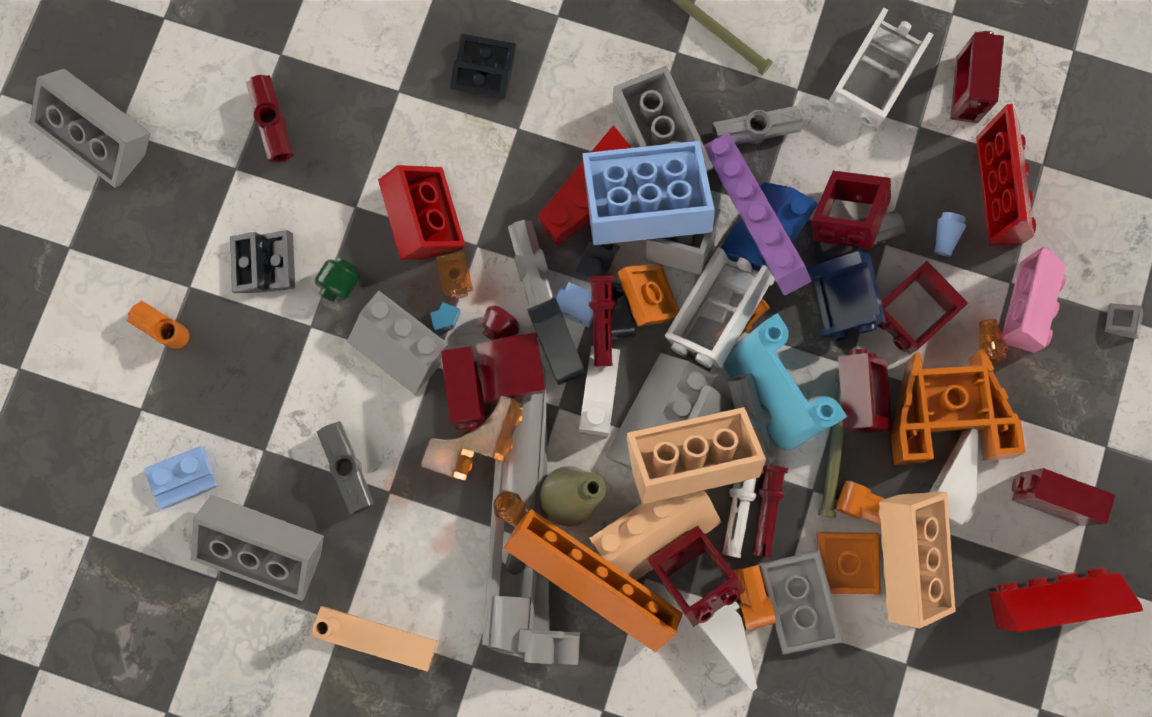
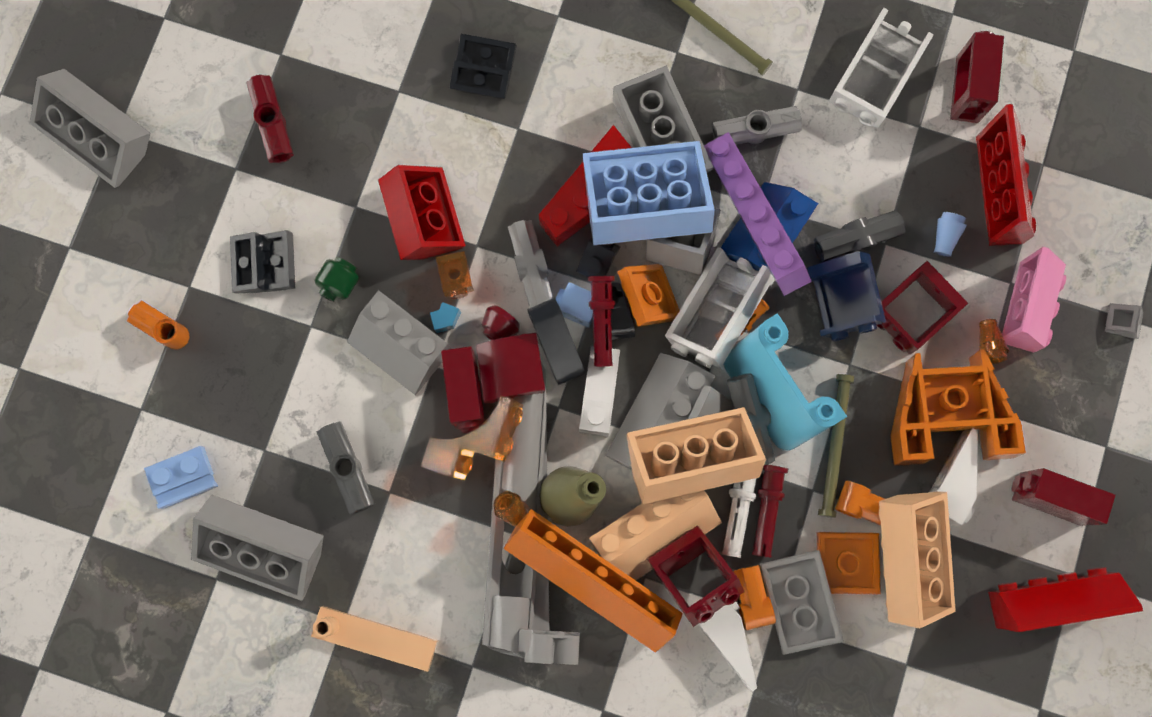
dark red window [812,170,891,249] -> none
dark red window [838,349,892,433] -> none

